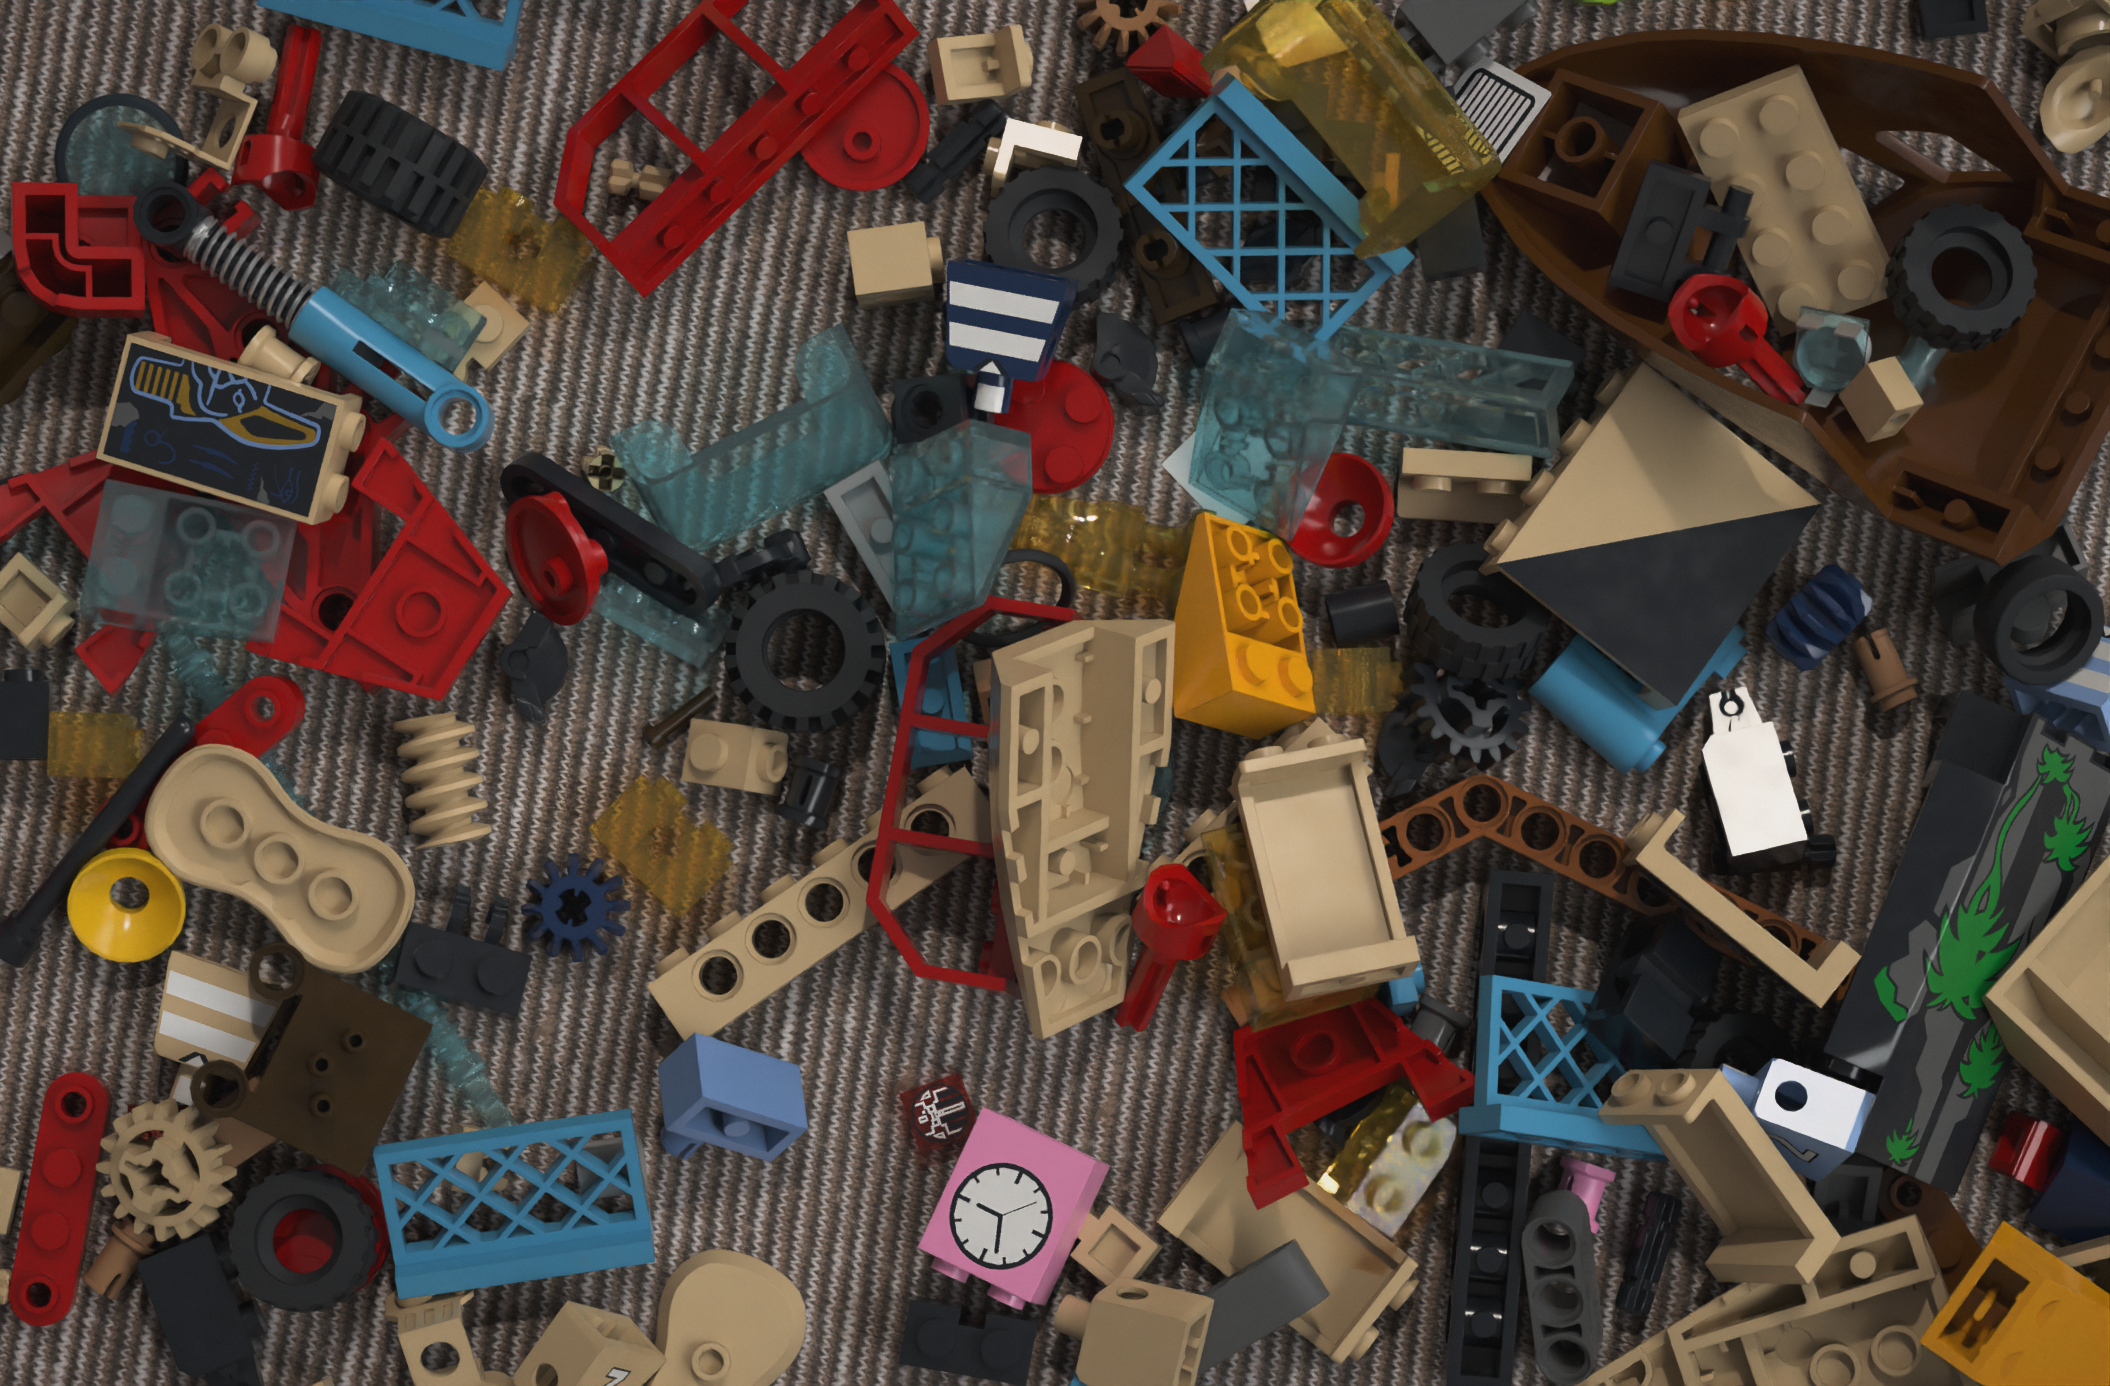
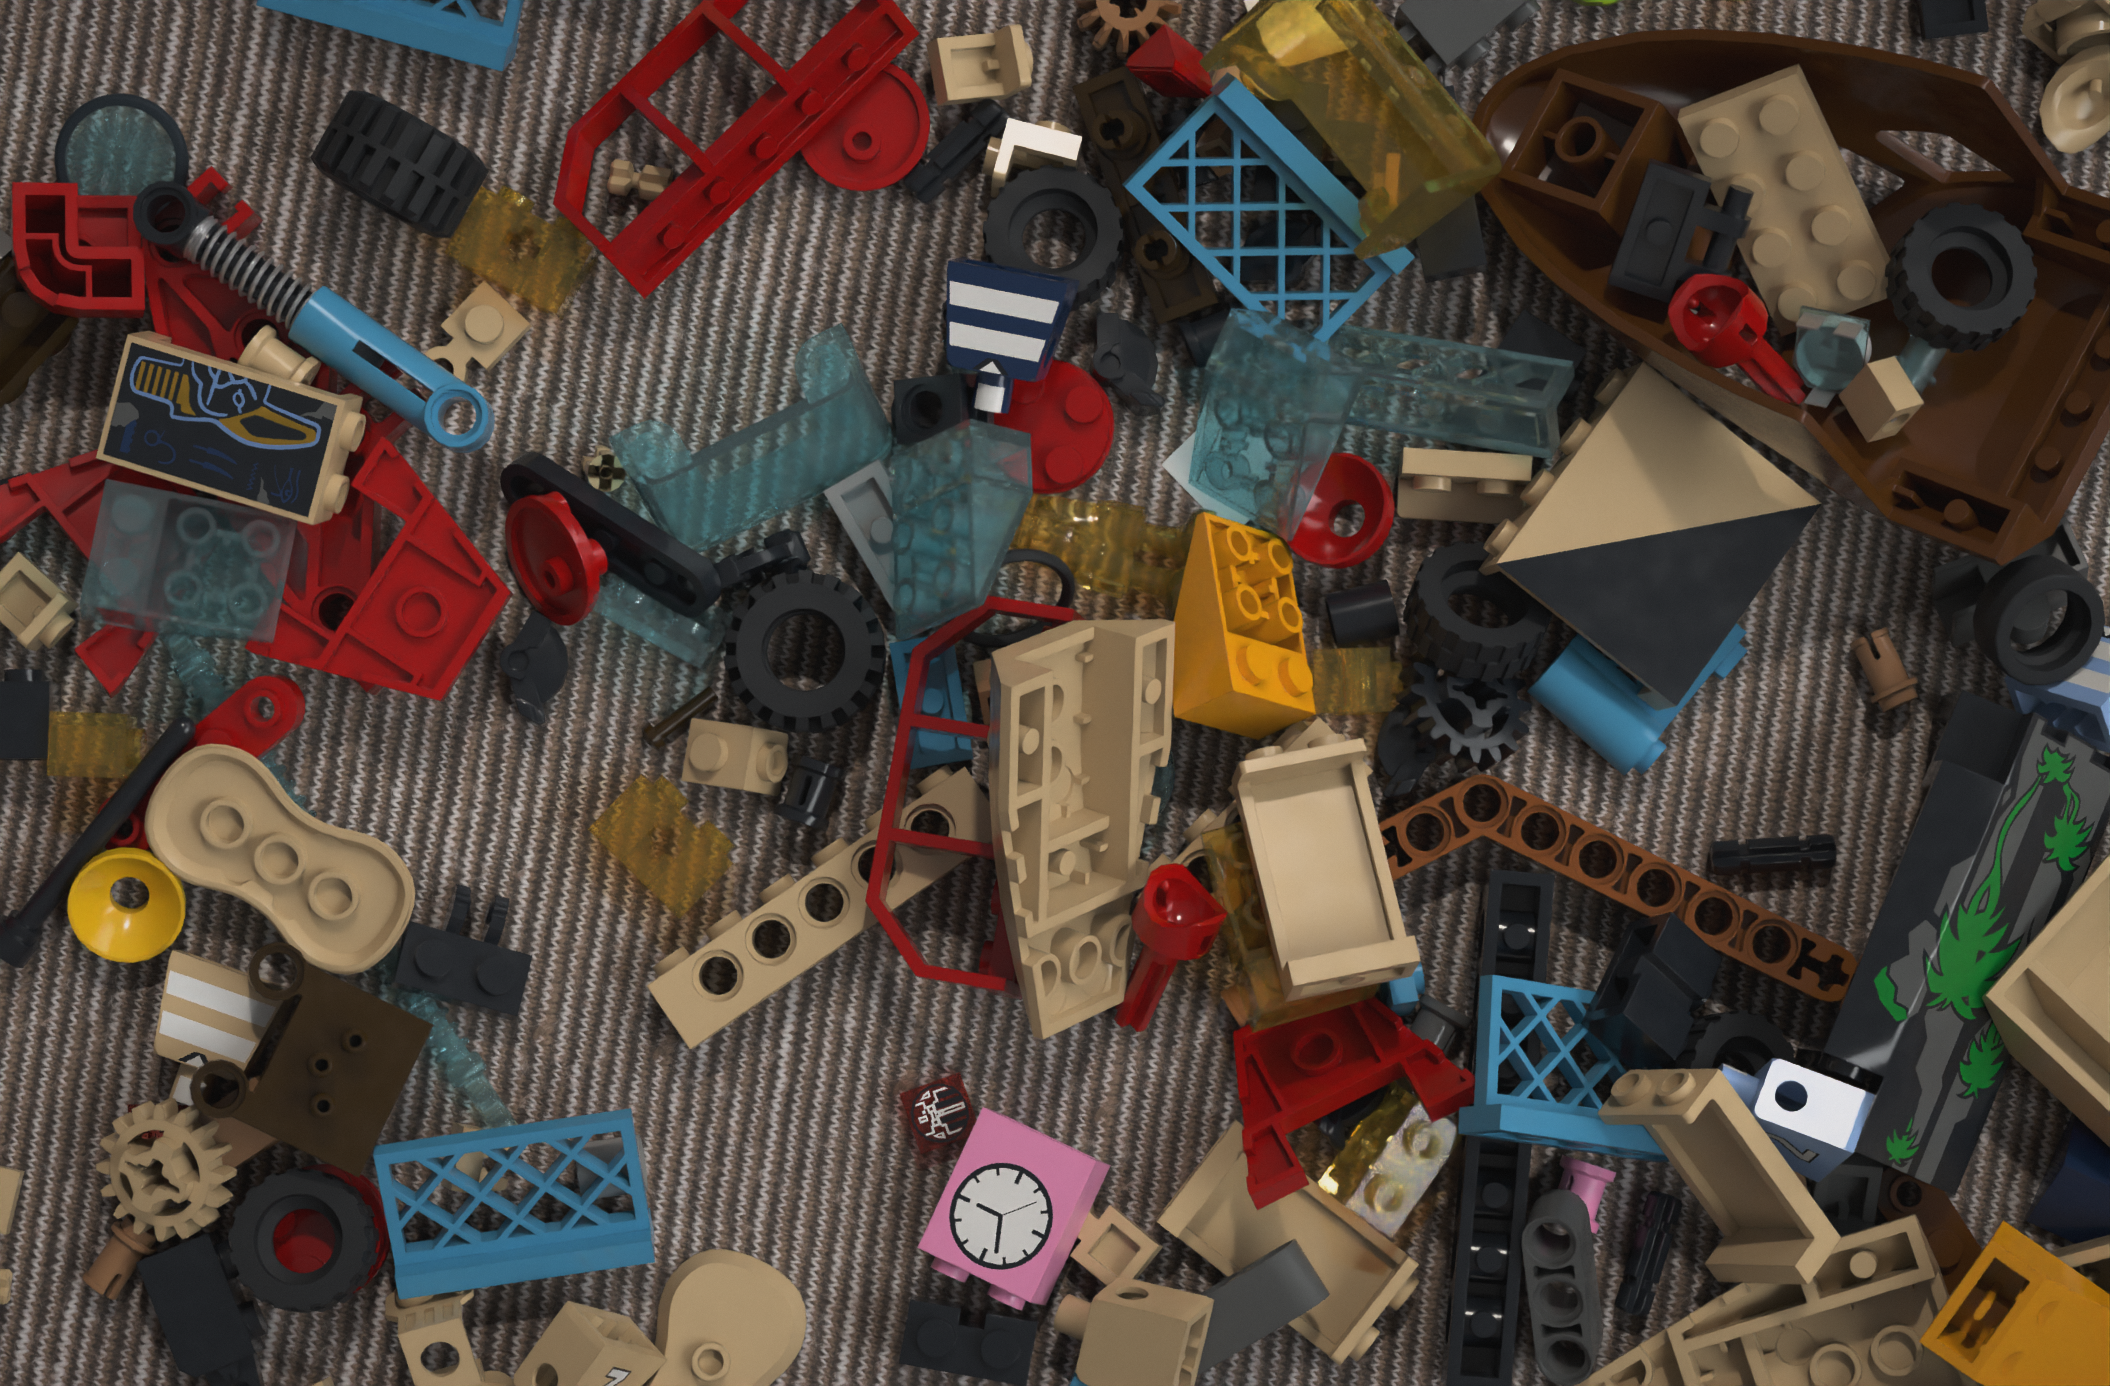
red plate [9,1072,112,1326] -> none
tan piece [116,23,277,171] -> none
red piece [230,24,323,211] -> none
clear light blue bracket [329,260,487,372] -> none
tan piece [393,712,492,850] -> none
dark blue gear [521,853,631,962] -> none
medium blue brick [658,1032,808,1162] -> none
tan brick [847,221,946,310] -> none
white sticker [1454,56,1551,176] -> none
tan panel [1622,808,1862,1008] -> none
hinge [1697,687,1814,877] -> none
dark blue gear [1765,564,1873,672] -> none
red slope [1987,1110,2066,1192] -> none

